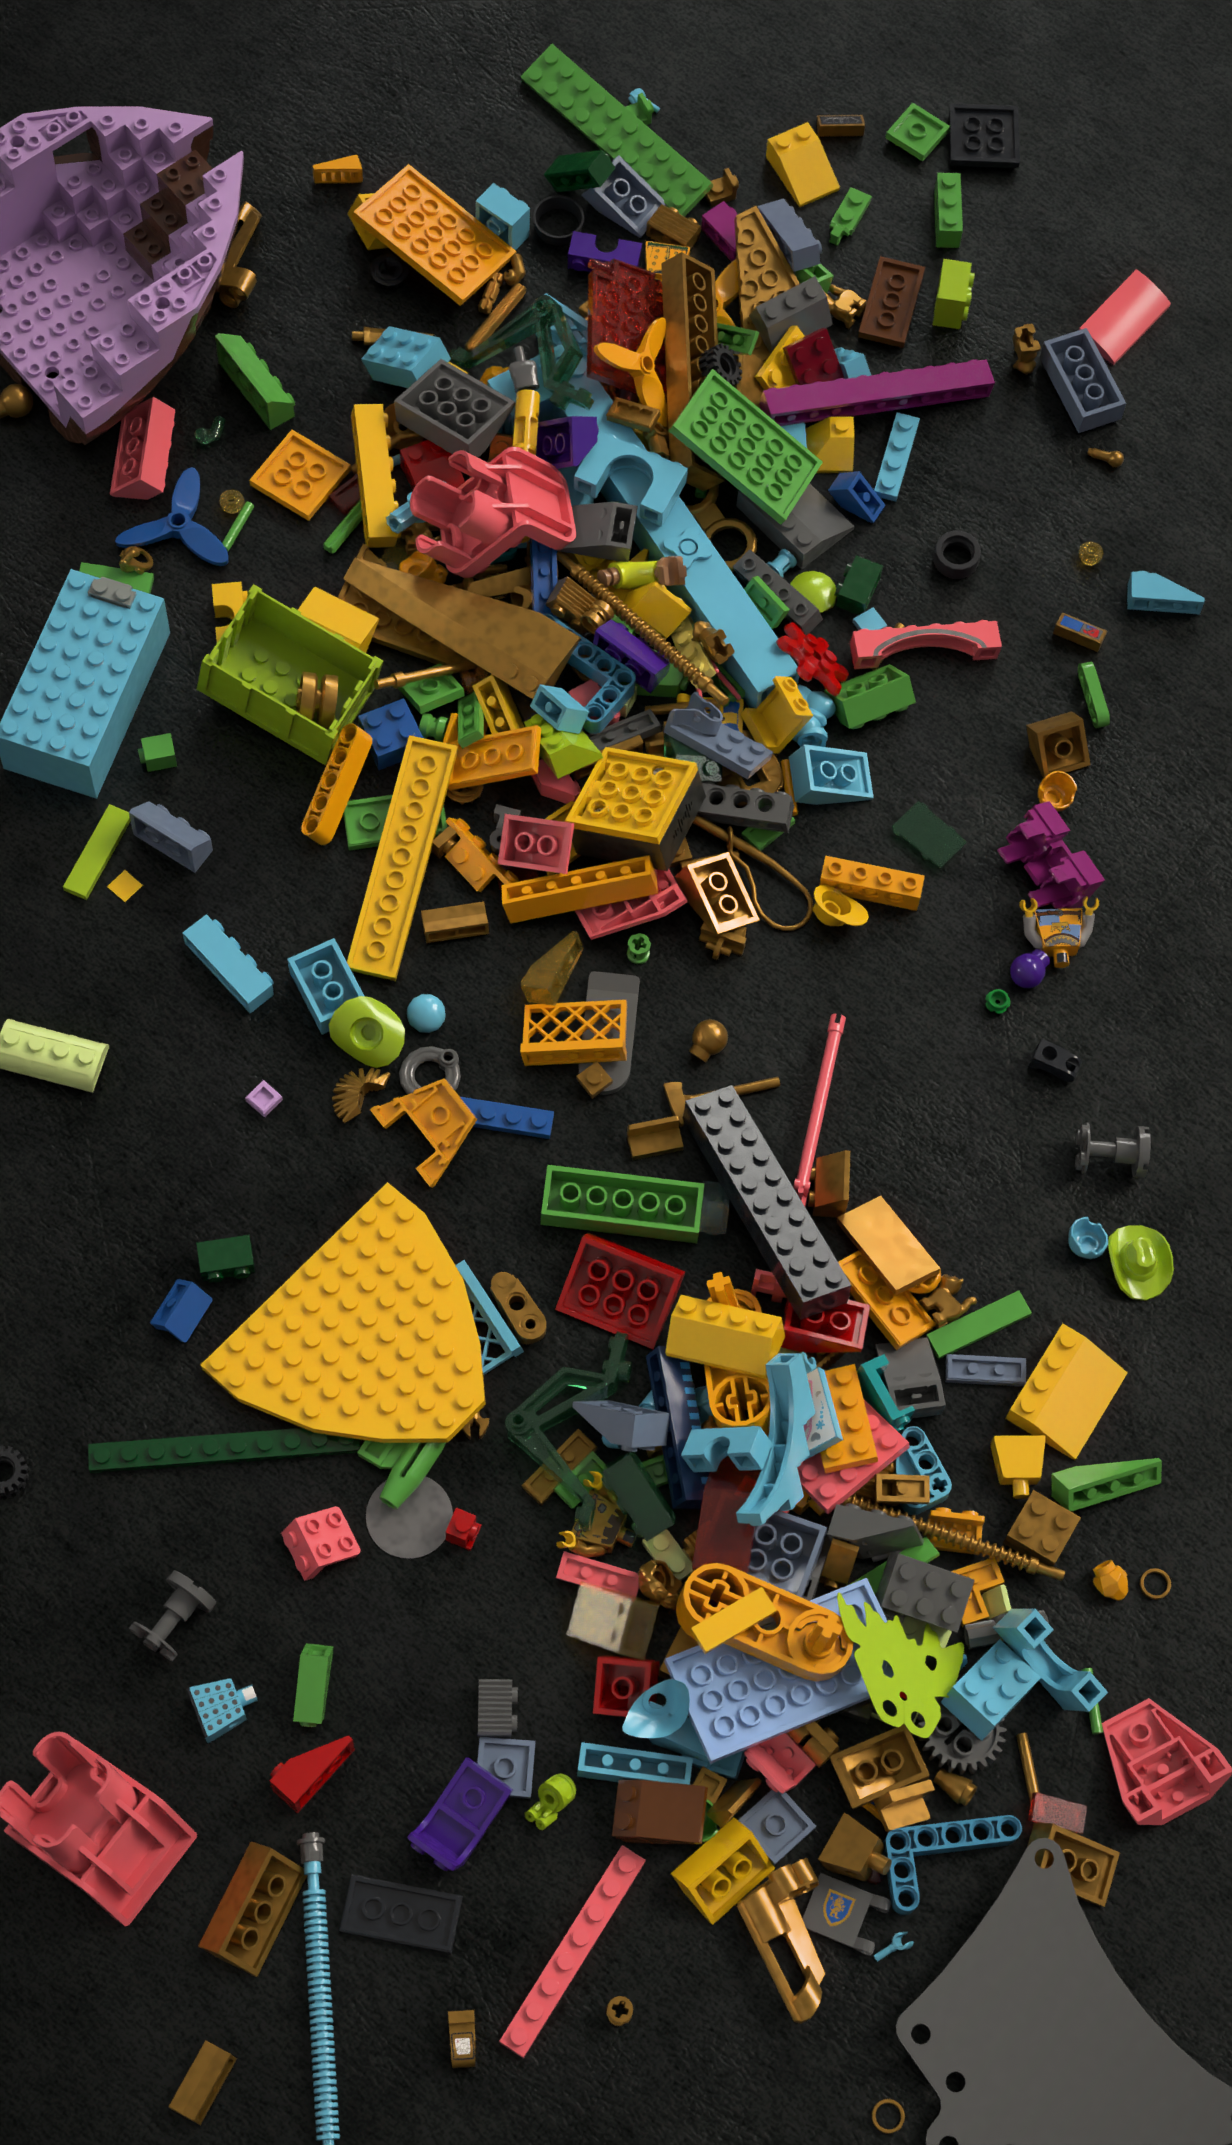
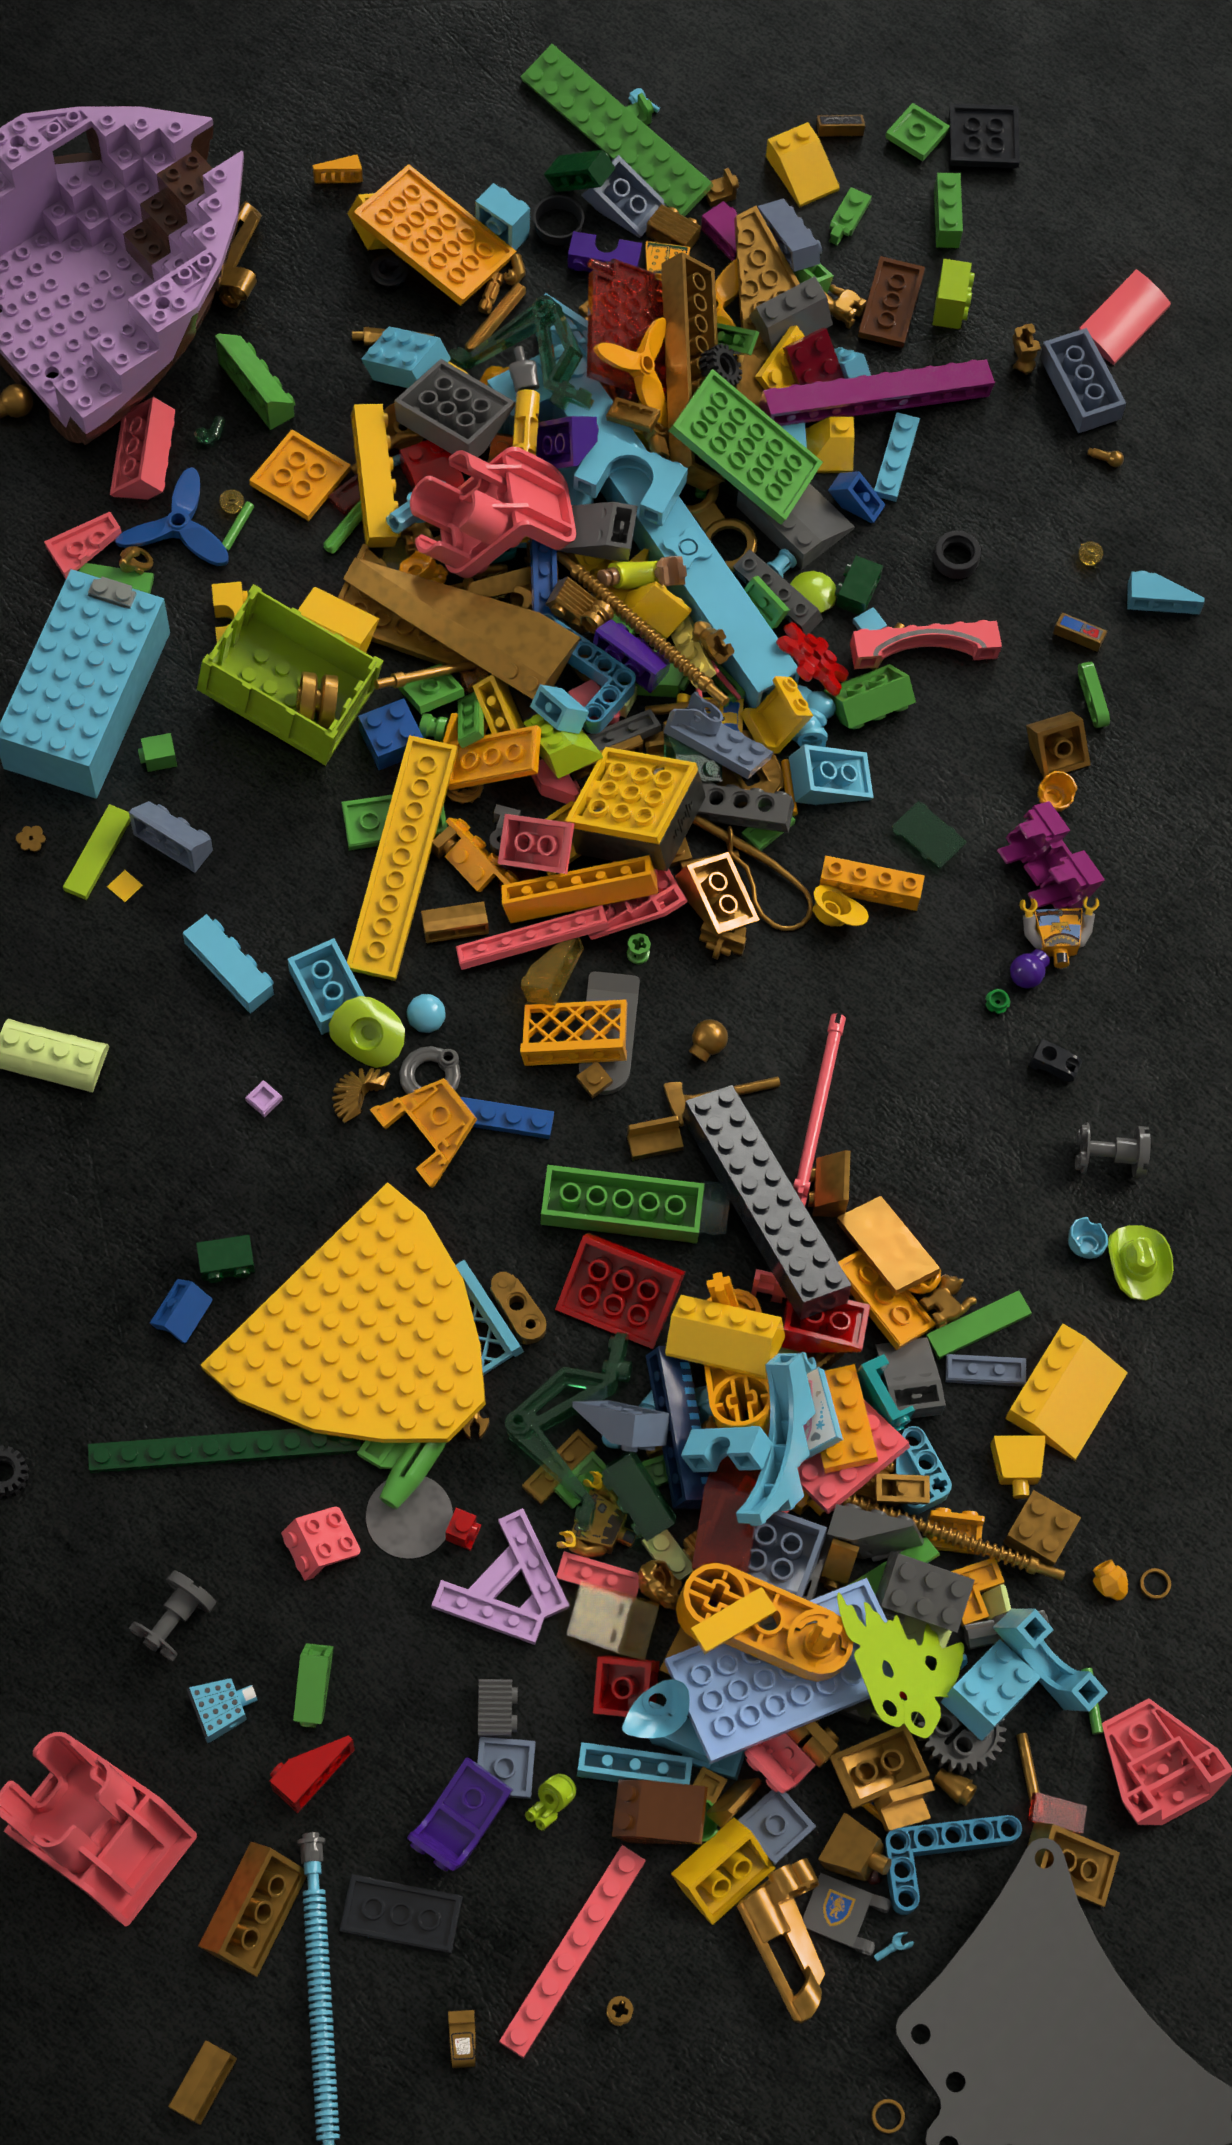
light orange beam [301,723,372,845] -> none
bright green slope [1052,1458,1162,1511] -> none
none -> pearl gold plant [16,826,46,852]
none -> coral wing [44,512,122,579]
none -> lavender plate [431,1508,569,1645]
none -> coral tile [456,905,609,970]

